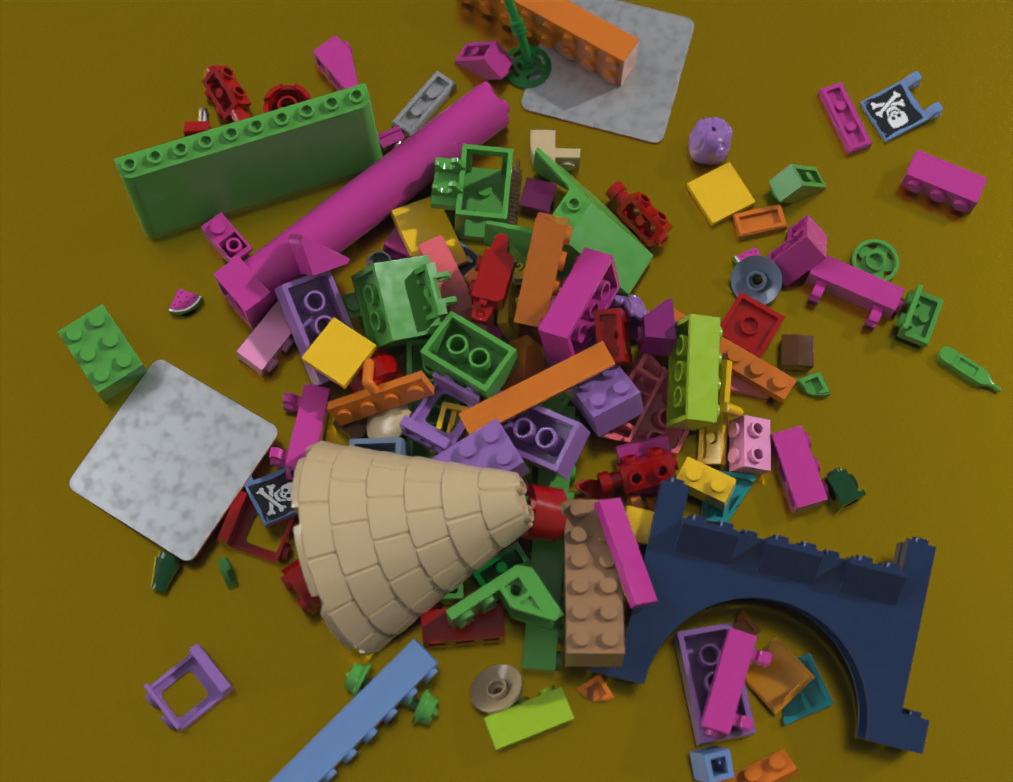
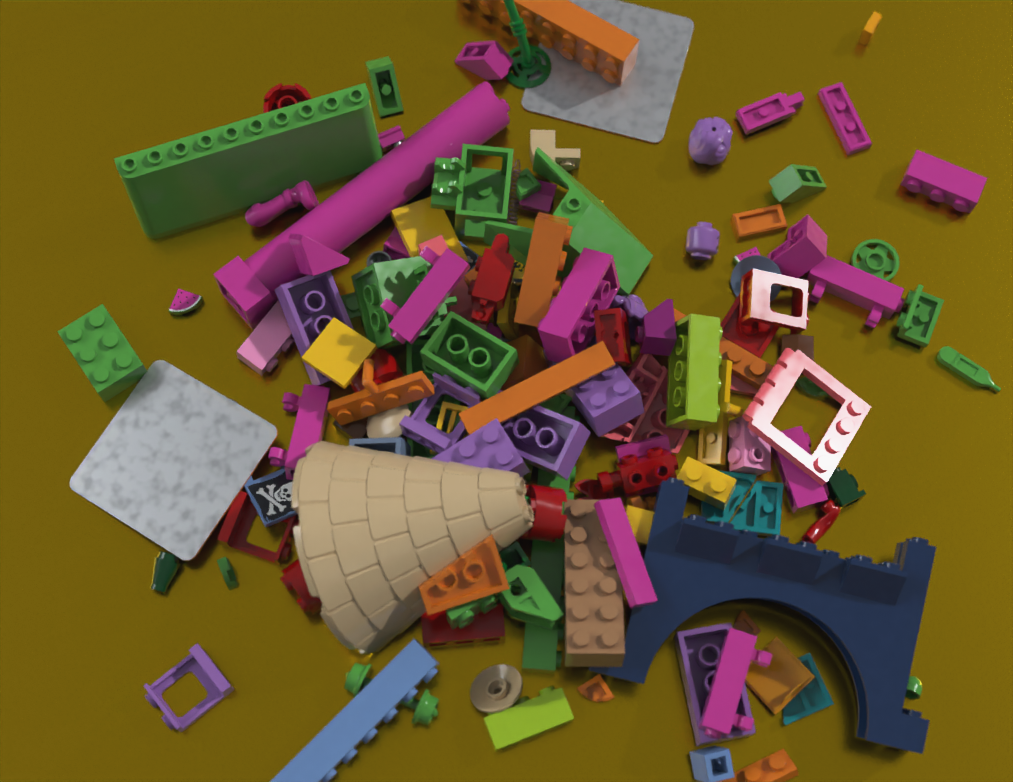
red piece [184,107,211,137] -> none
dark pink slope [201,212,253,262] -> none
red brick [202,65,252,123] -> none
dark pink slope [313,35,358,90] -> none
light grey tile [392,70,457,137] -> none
red brick [605,181,673,247] -> none
yellow tile [686,162,755,227] -> none
flag [860,71,943,143] -> none
none -> dark pink piece [245,180,319,227]
none -> bright green slope [365,56,404,116]
none -> dark pink brick [380,246,470,344]
none -> orange wing [419,534,510,615]
none -> bright green tile [516,168,541,201]
none -> medium lavender head [685,222,720,260]
none -> teal wing [730,480,784,536]
none -> dark pink hinge [735,91,805,135]
none -> window [739,269,810,334]
none -> hinge [742,348,871,486]
none -> red arm [802,499,841,544]
none -> light orange tile [858,11,882,46]
none -> bright green hinge [905,676,922,699]

